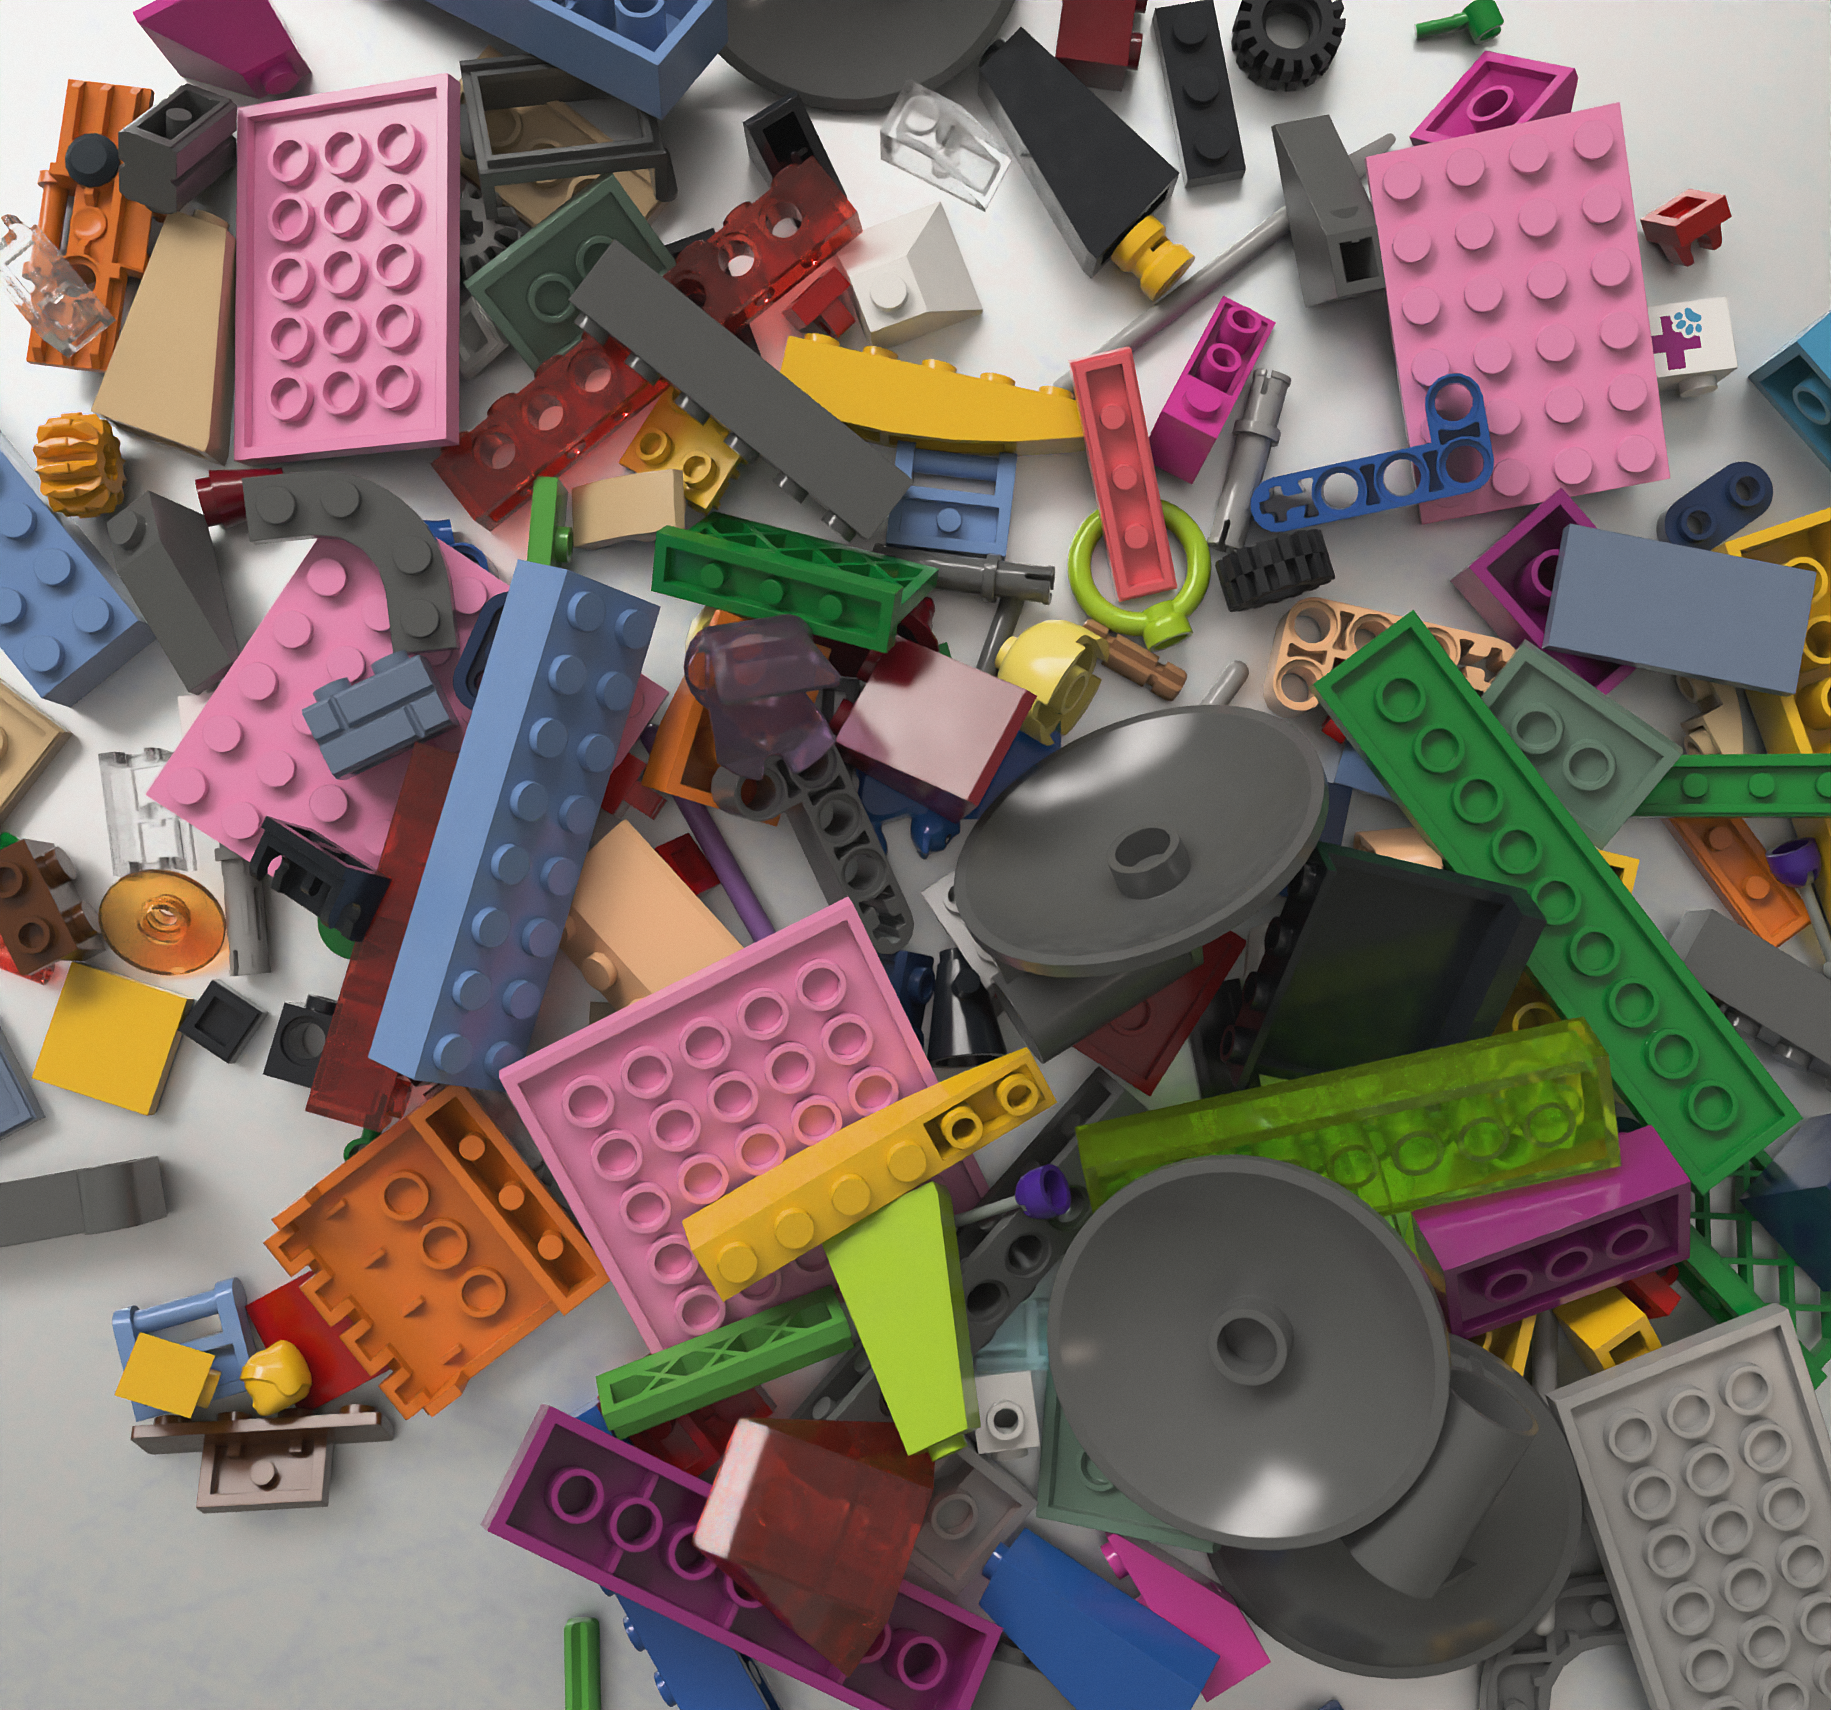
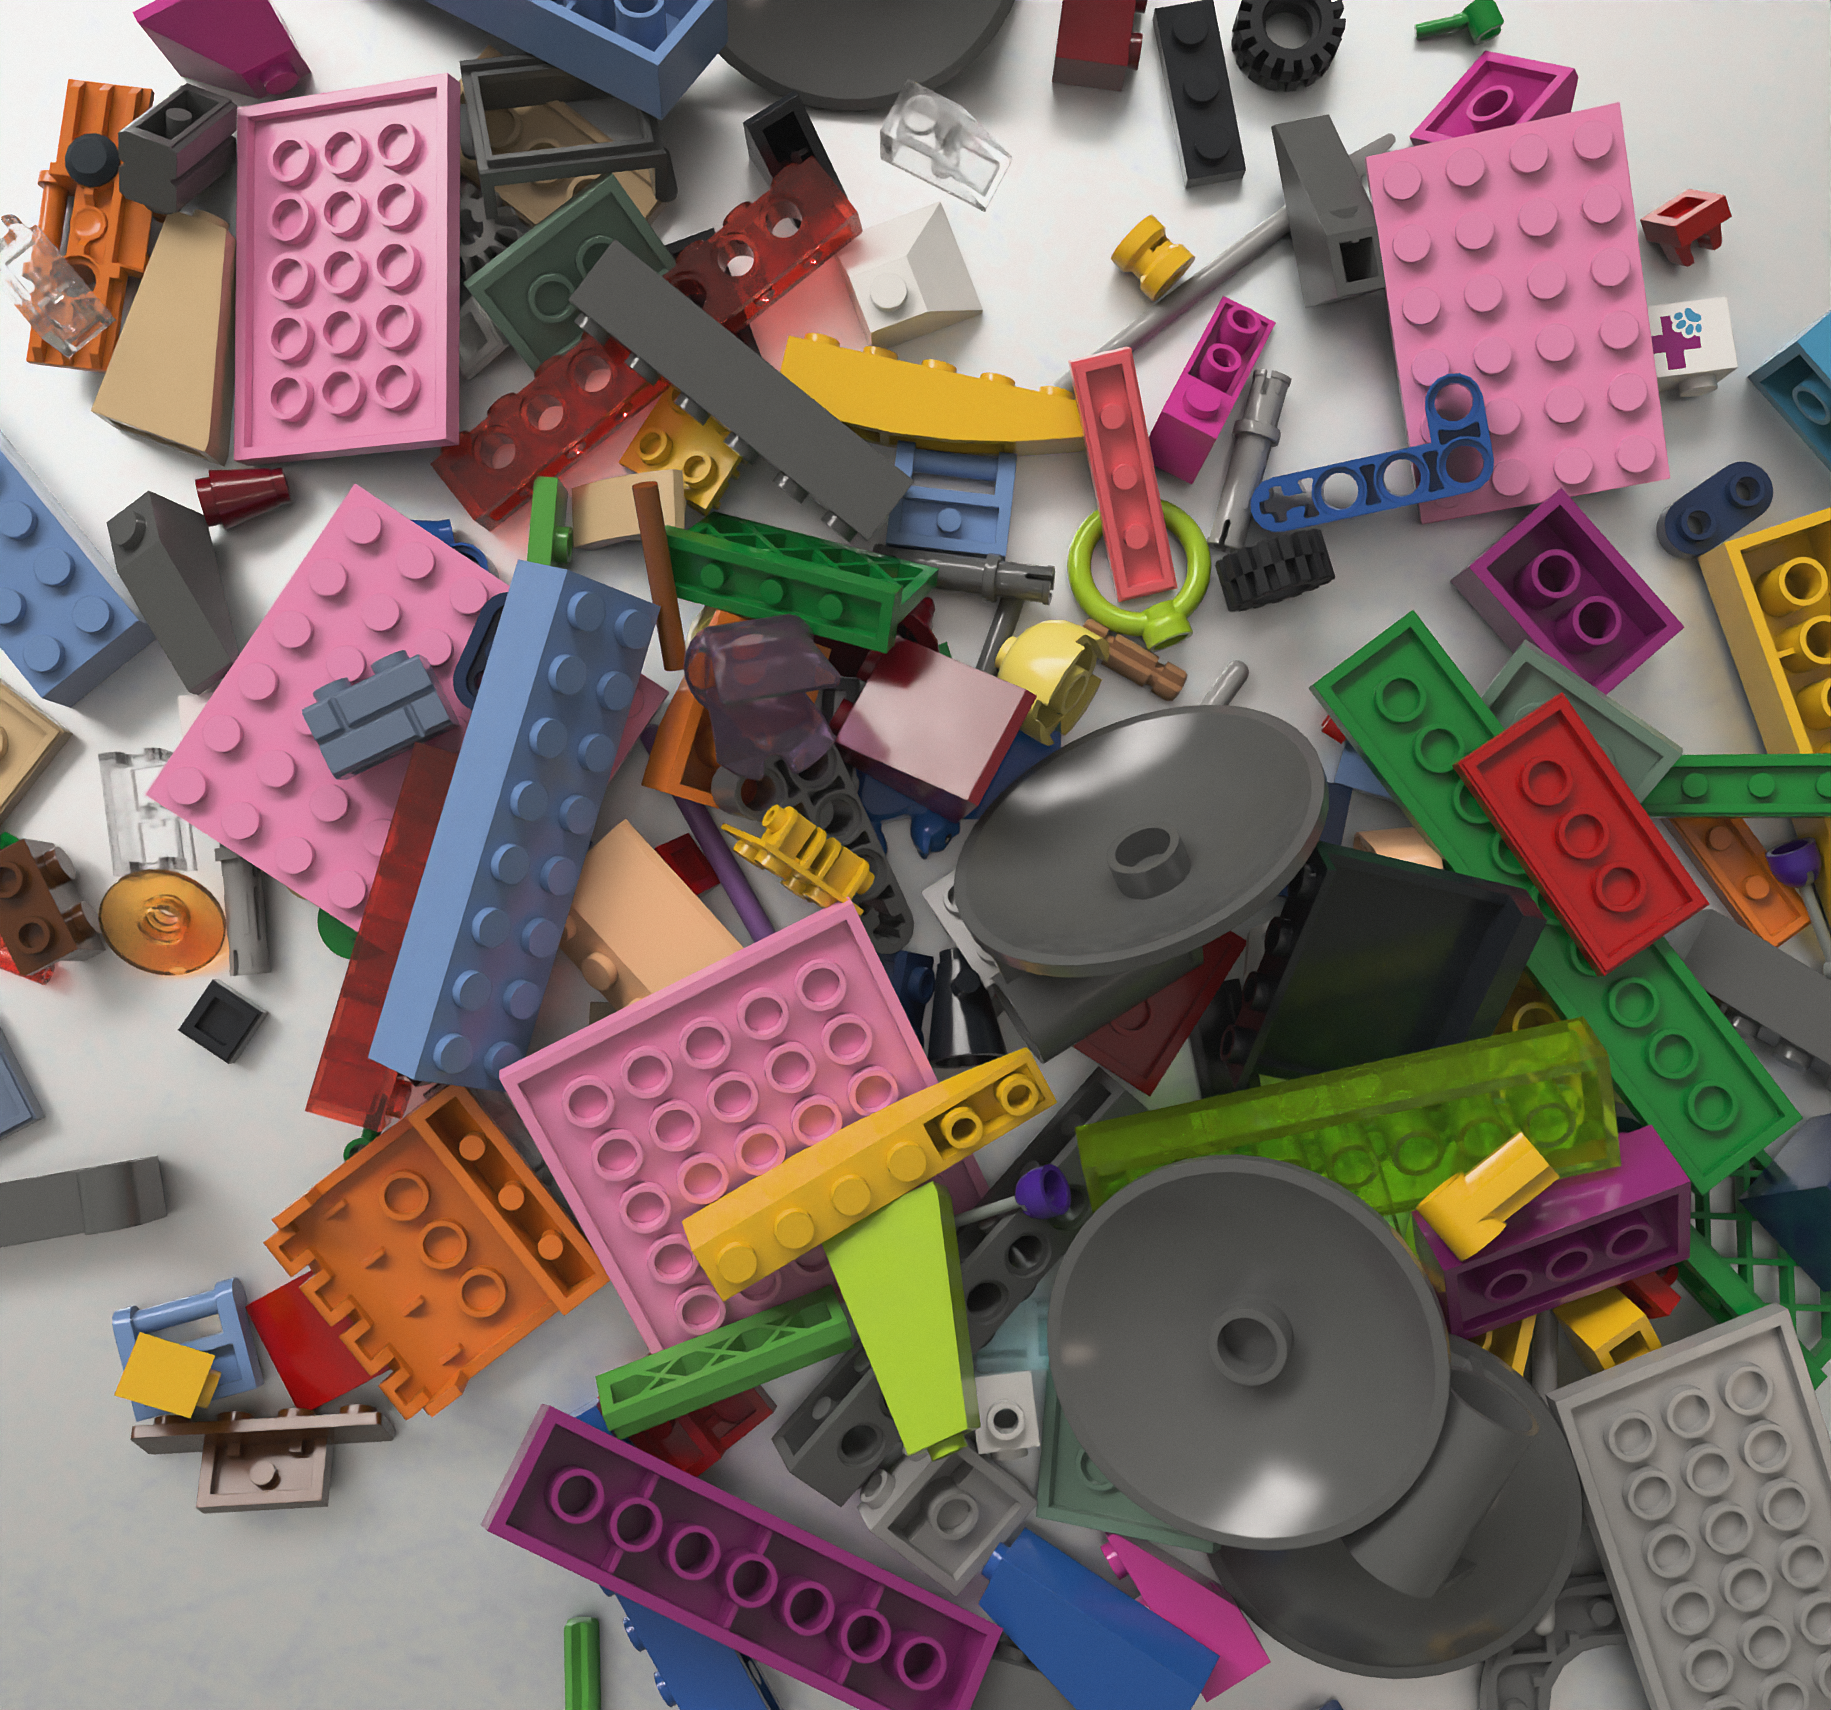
yellow tile [32,961,194,1116] -> none
light orange gear [33,412,127,519] -> none
yellow piece [239,1340,312,1416] -> none
dark grey plate [242,471,460,655] -> none
black hinge [249,816,392,943] -> none
black brick [263,994,360,1092] -> none
red tile [601,752,668,821] -> none
clear red wedge [691,1417,935,1678] -> none
red tile [781,266,856,339] -> none
black slope [978,27,1179,279] -> none
light nougat beam [1263,597,1516,718] -> none
sand blue tile [1542,524,1817,697] -> none
tan slope [1676,675,1743,755] -> none
none -> dark orange bar [632,481,689,671]
none -> yellow hinge [720,804,875,916]
none -> yellow piece [1415,1130,1560,1261]
none -> red tile [1452,692,1710,976]

